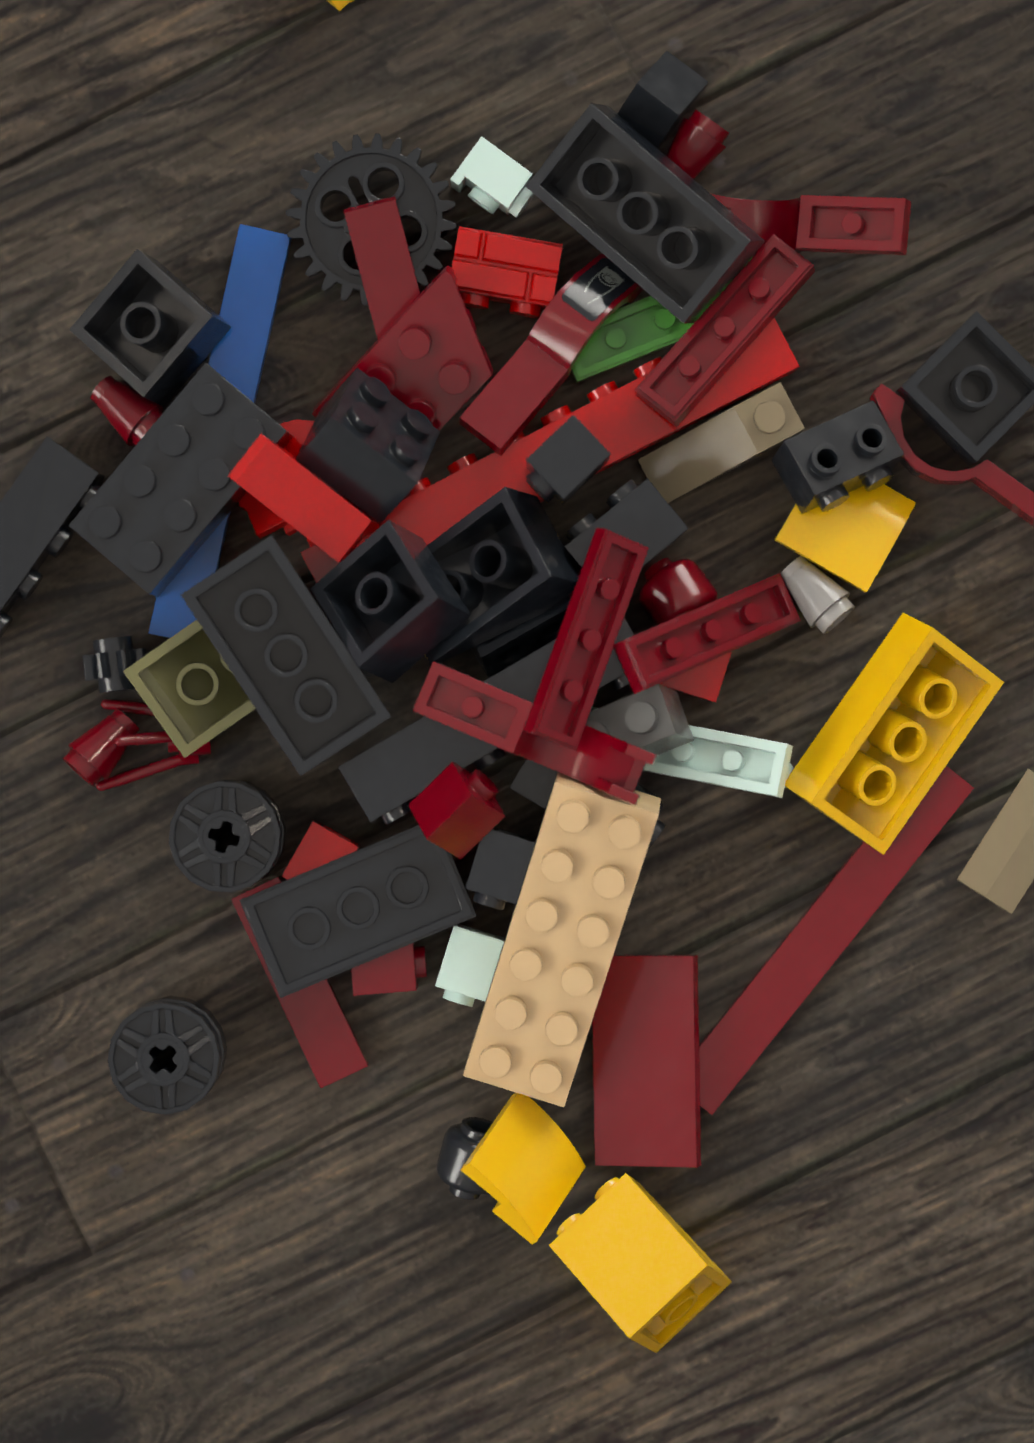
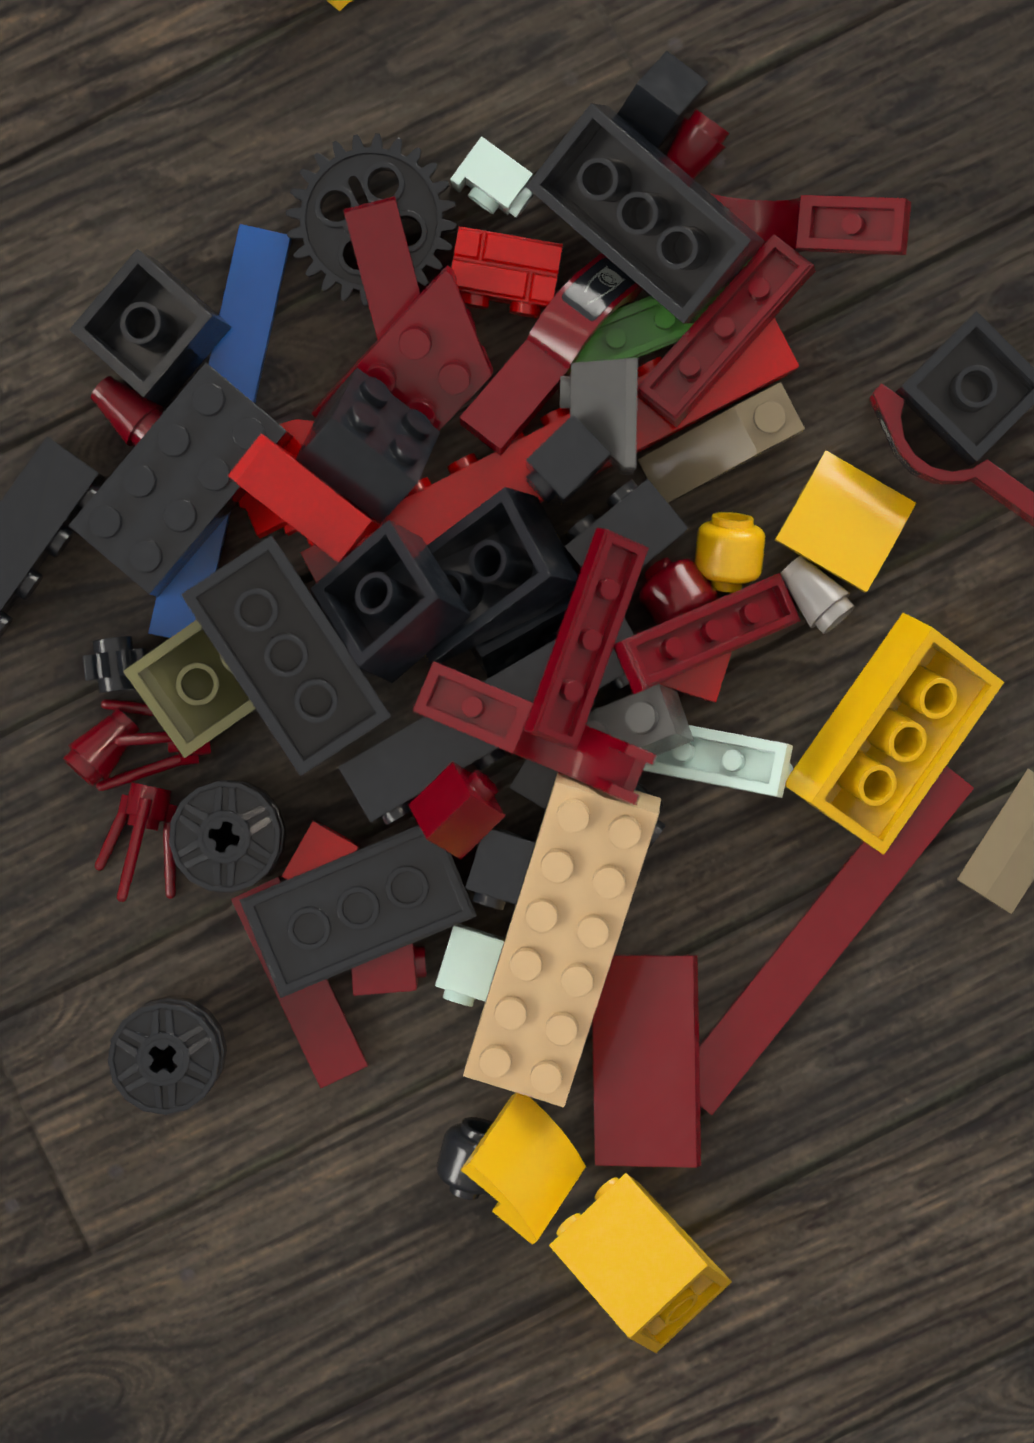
black brick [771,400,904,514] -> none
none -> dark red plant [94,782,178,902]
none -> dark grey slope [560,358,638,475]
none -> yellow head [695,512,765,592]

